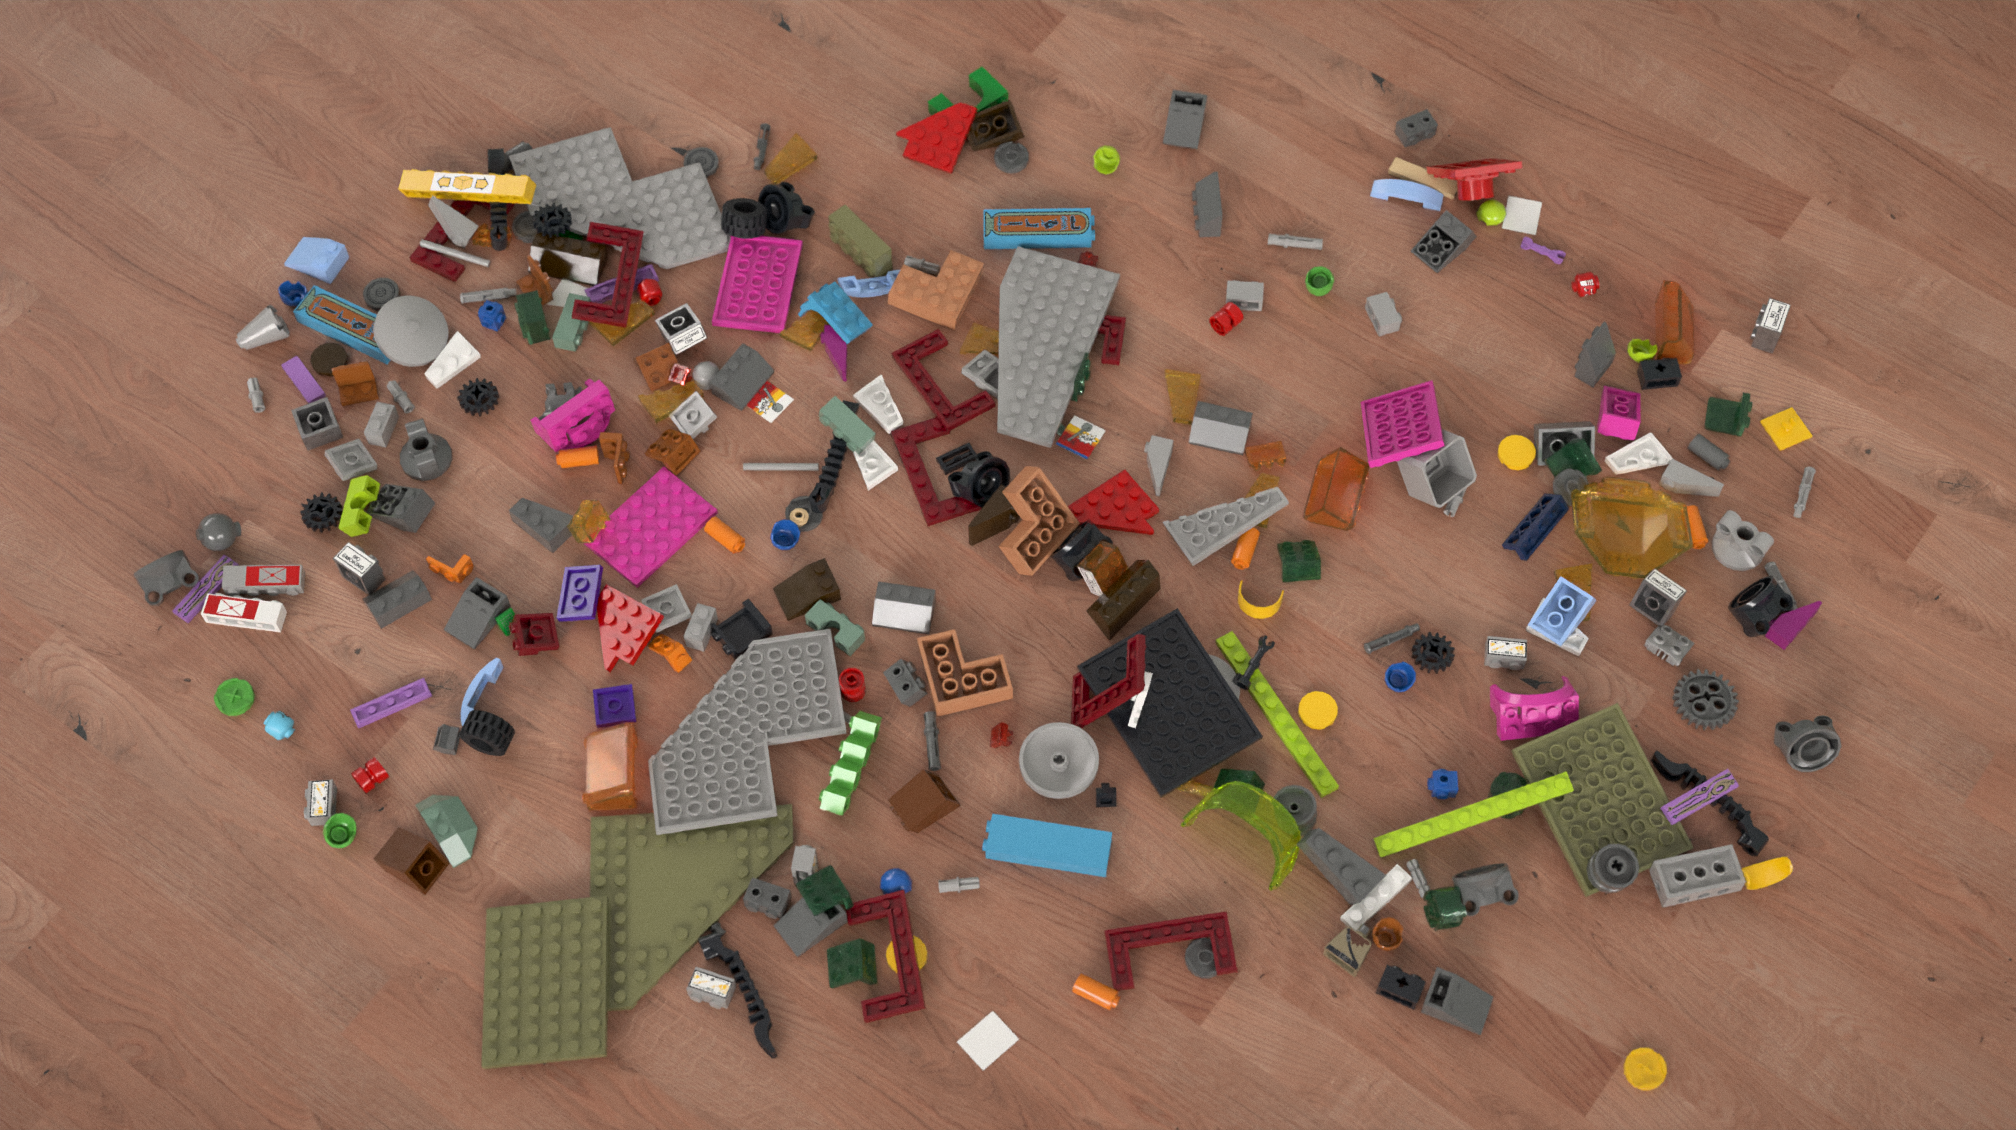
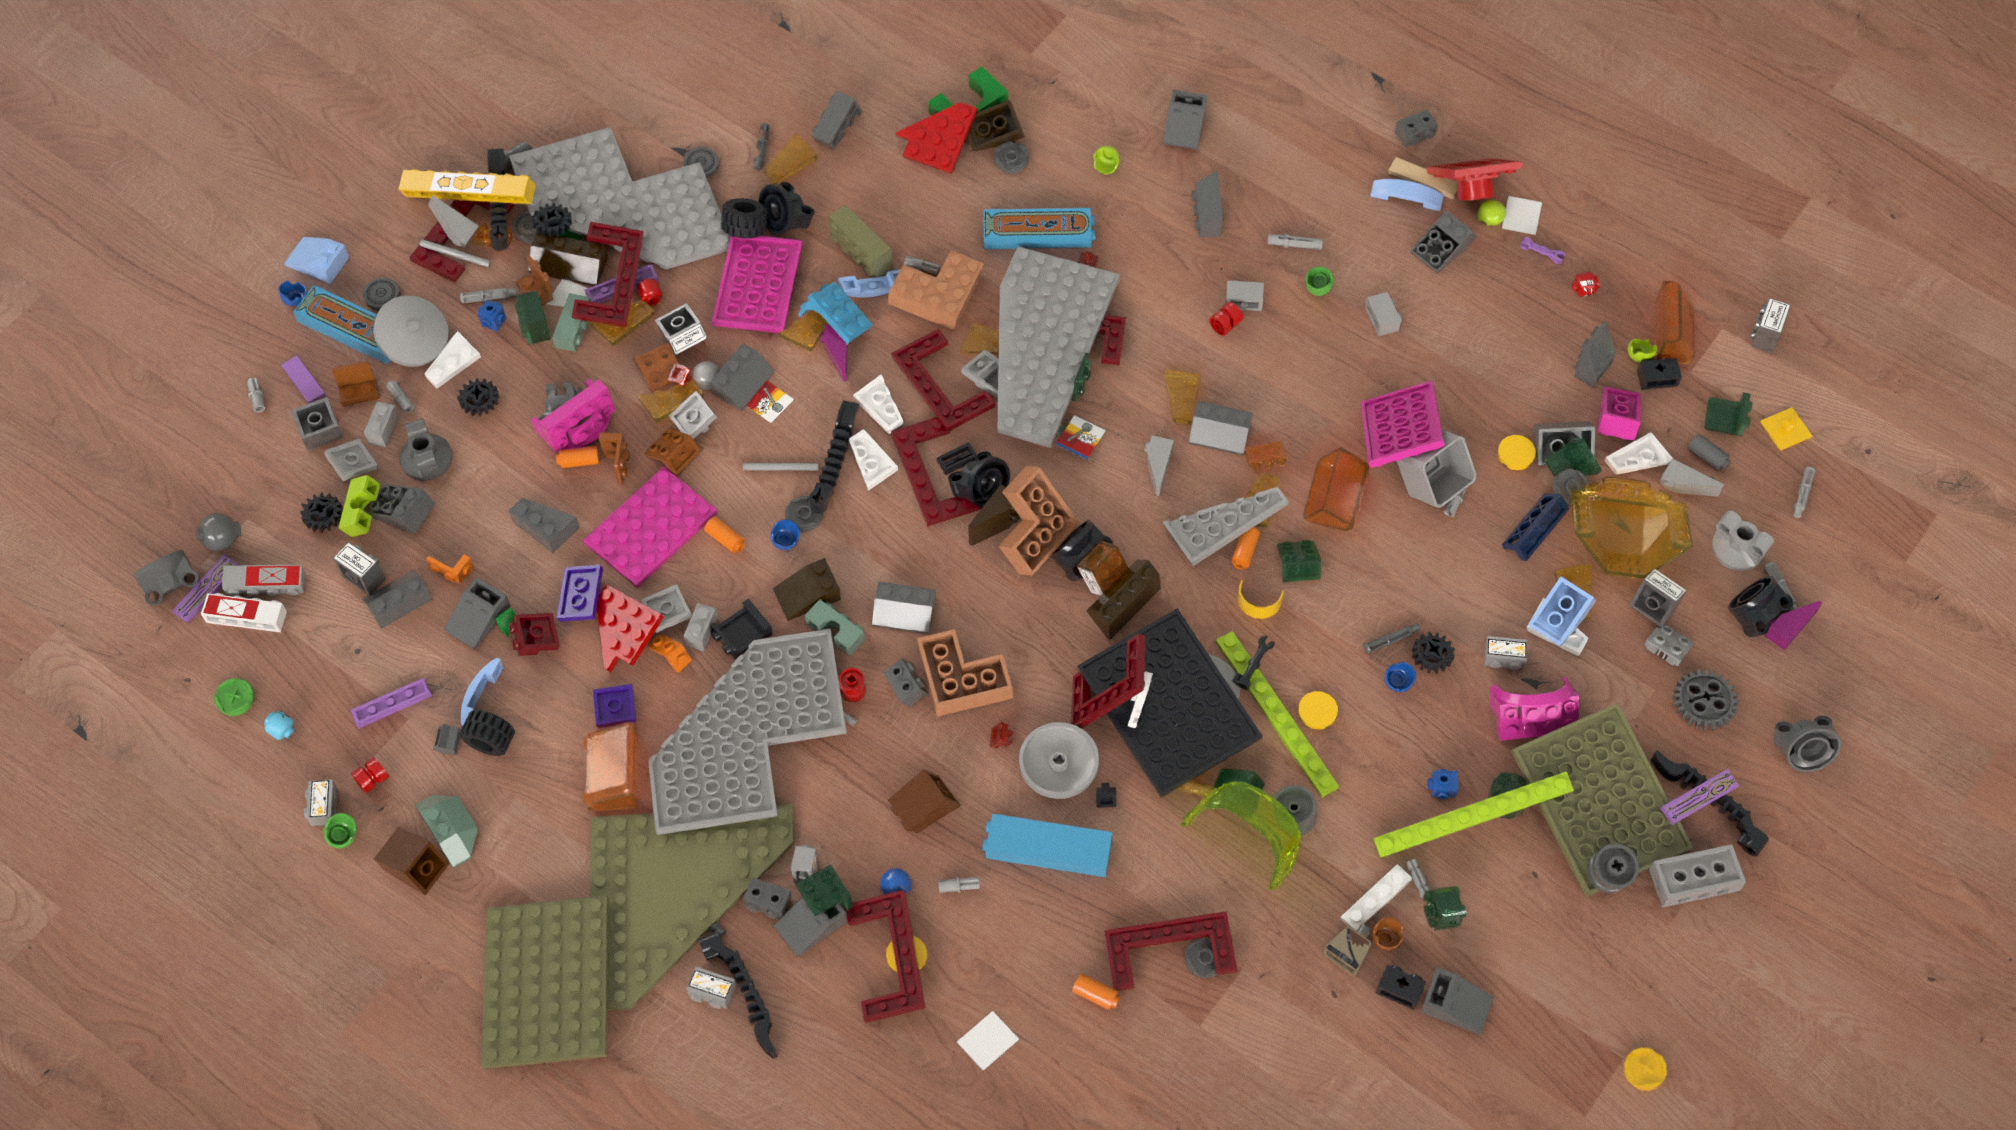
light grey cone [236,304,290,350] -> none
dark brown tile [310,343,348,377] -> none
clear yellow brick [567,499,611,543] -> none
tan plate [789,508,809,527] -> none
sand green brick [818,396,876,454] -> none
bright green brick [819,711,882,815] -> none
clear green bracket [827,938,878,989] -> none
dark grey pin [923,711,941,771] -> none
red wing [1068,470,1159,535] -> none
dark grey wedge [1297,828,1386,905] -> none
dark grey piece [1452,863,1519,916] -> none
orange brick [1679,505,1708,549] -> none
yellow piece [1741,856,1793,890] -> none
none -> dark grey wedge [812,91,862,150]

